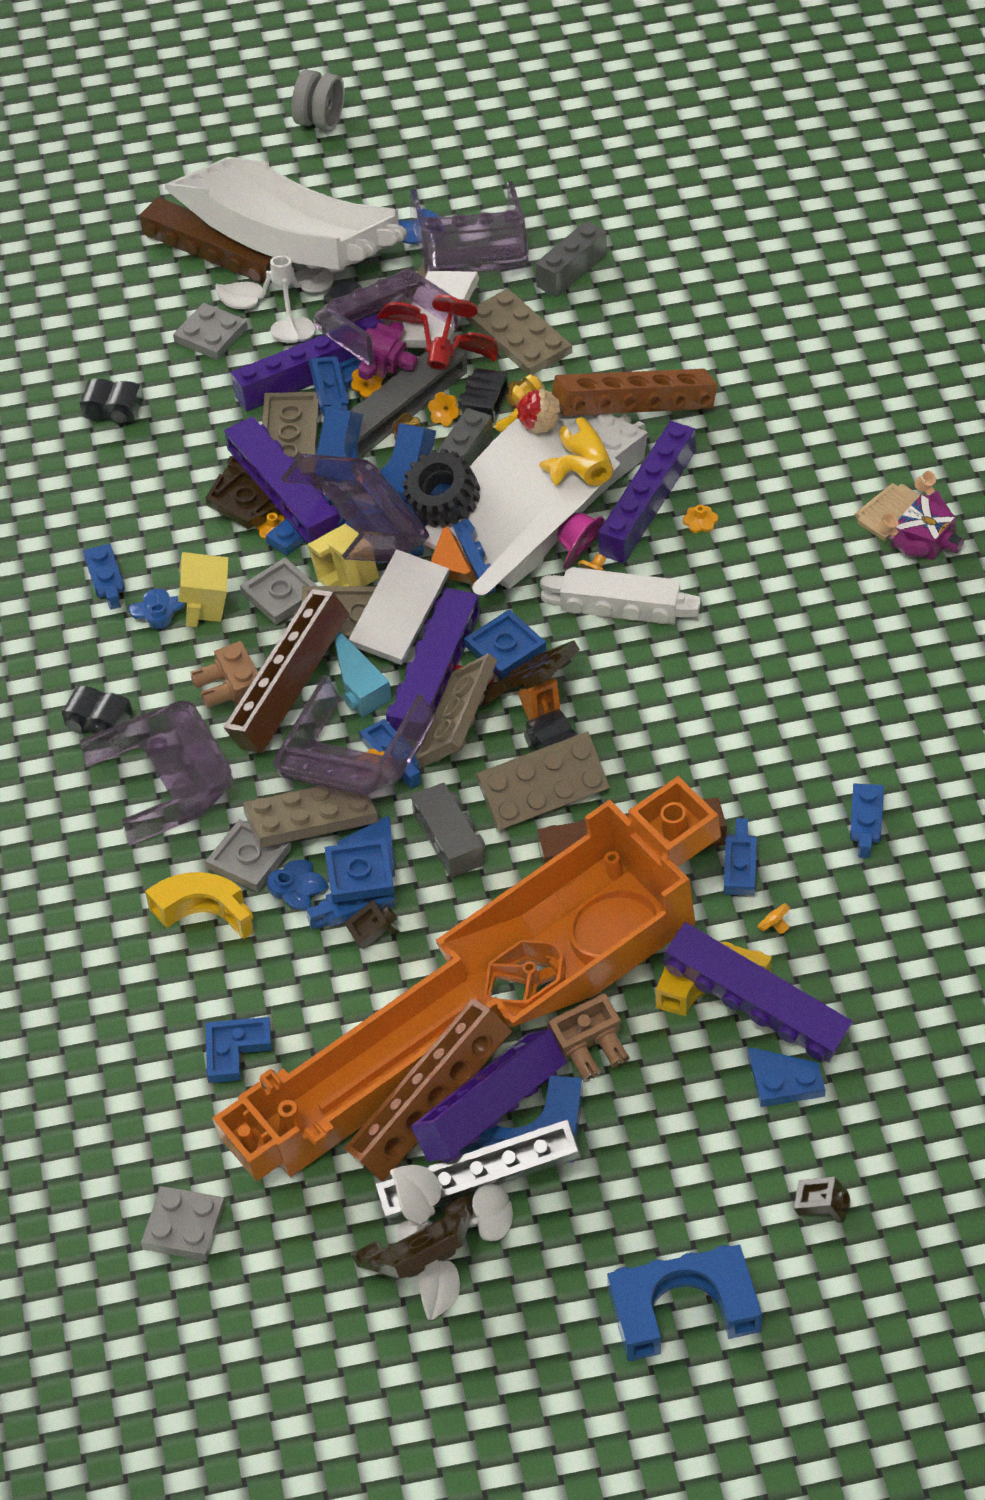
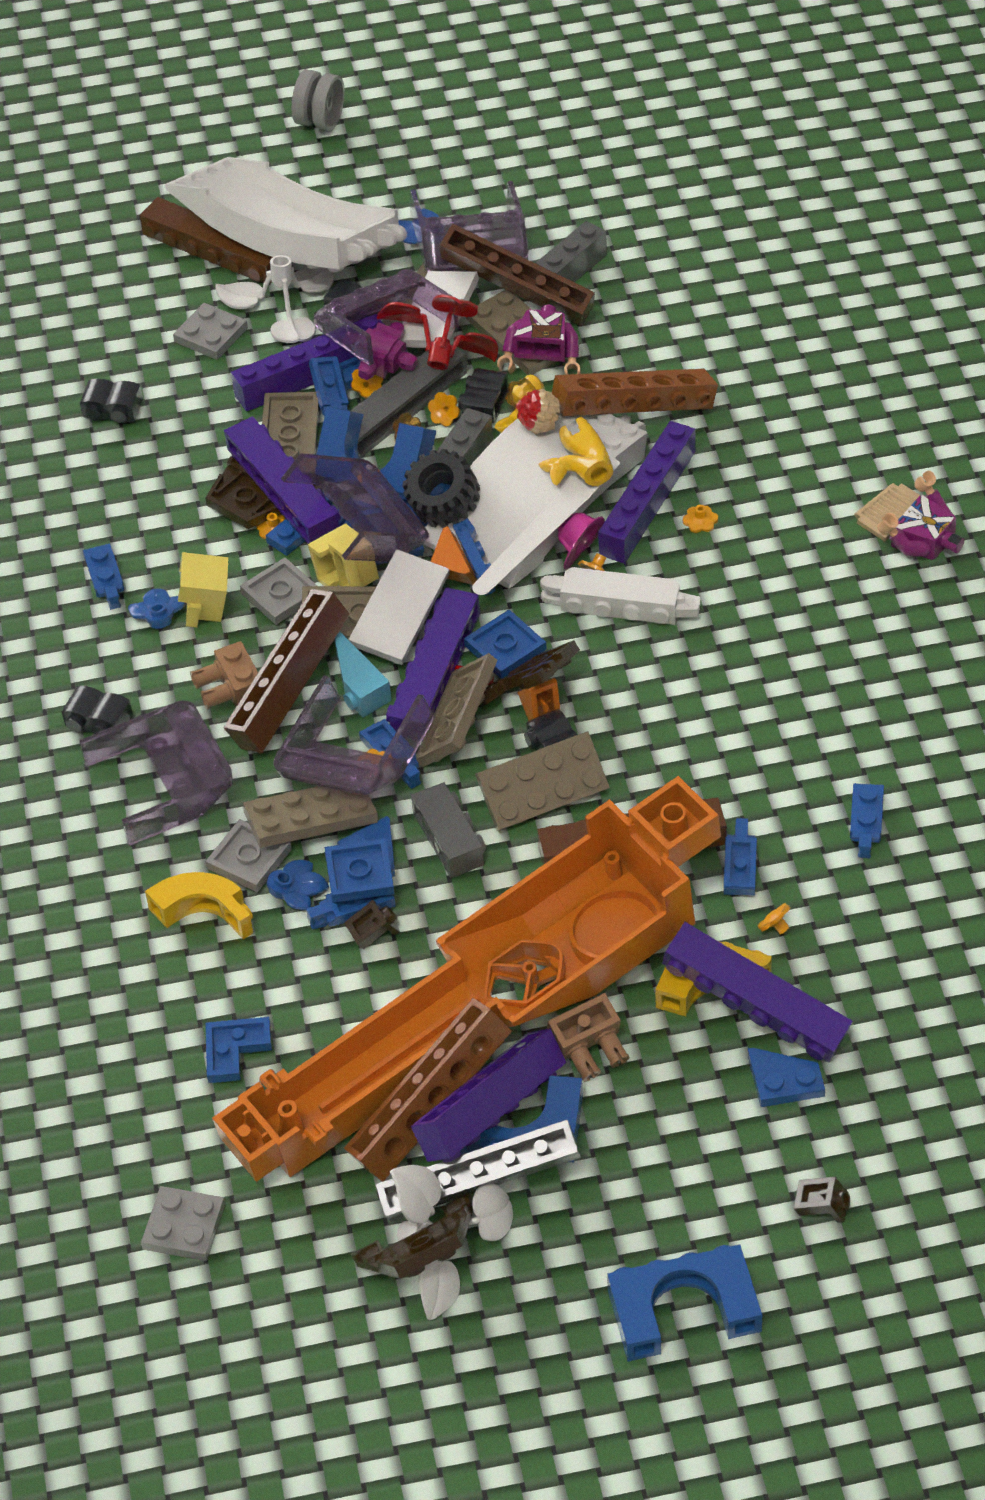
none -> reddish brown brick [440,223,595,327]
none -> magenta torso [497,304,581,375]

